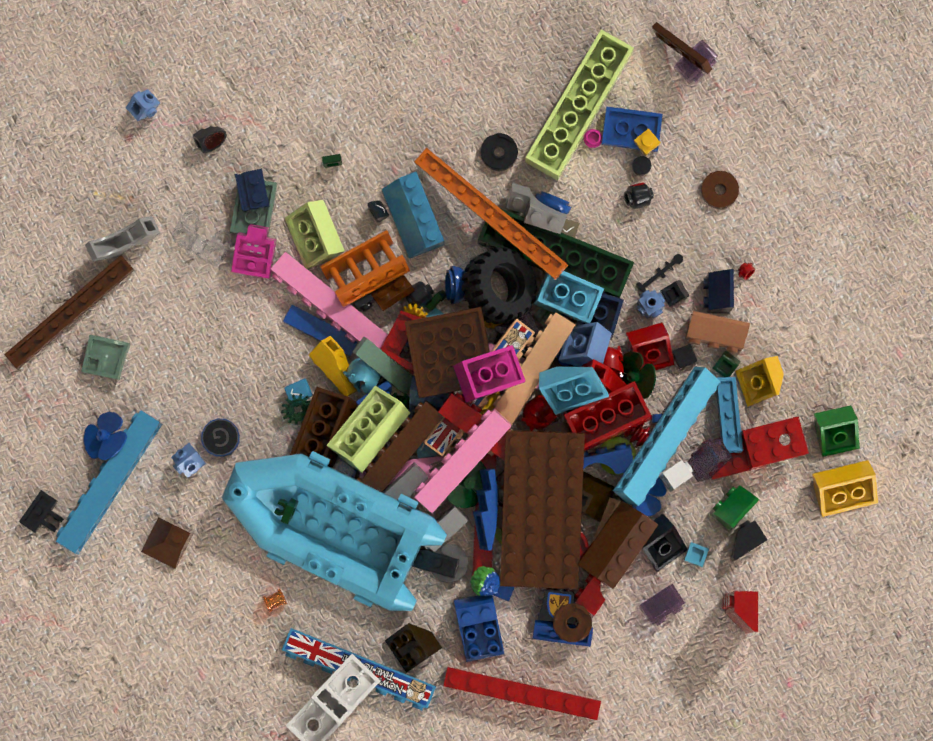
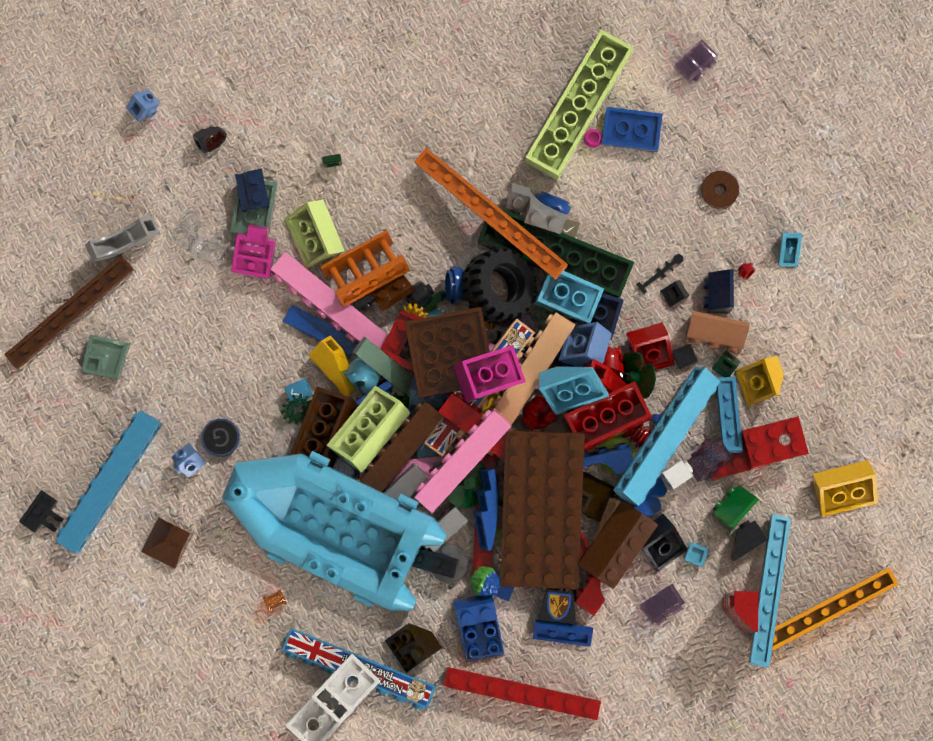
blue piece [84,412,127,460] -> none
dark green tile [274,498,299,524] -> none
black slope [367,200,389,223] -> none
dark azure slope [382,172,445,259] -> none
black tile [480,133,518,171] -> none
reddish brown tile [553,603,592,642] -> none
black head [624,183,654,209] -> none
black tile [632,156,651,176] -> none
yellow plate [634,128,661,156] -> none
medium blue brick [637,290,665,319] -> none
reddish brown tile [652,22,712,74] -> none
green slope [814,405,860,457] -> none
none -> medium azure plate [748,514,791,668]
none -> light orange brick [749,567,899,651]
none -> medium azure slope [779,232,802,267]

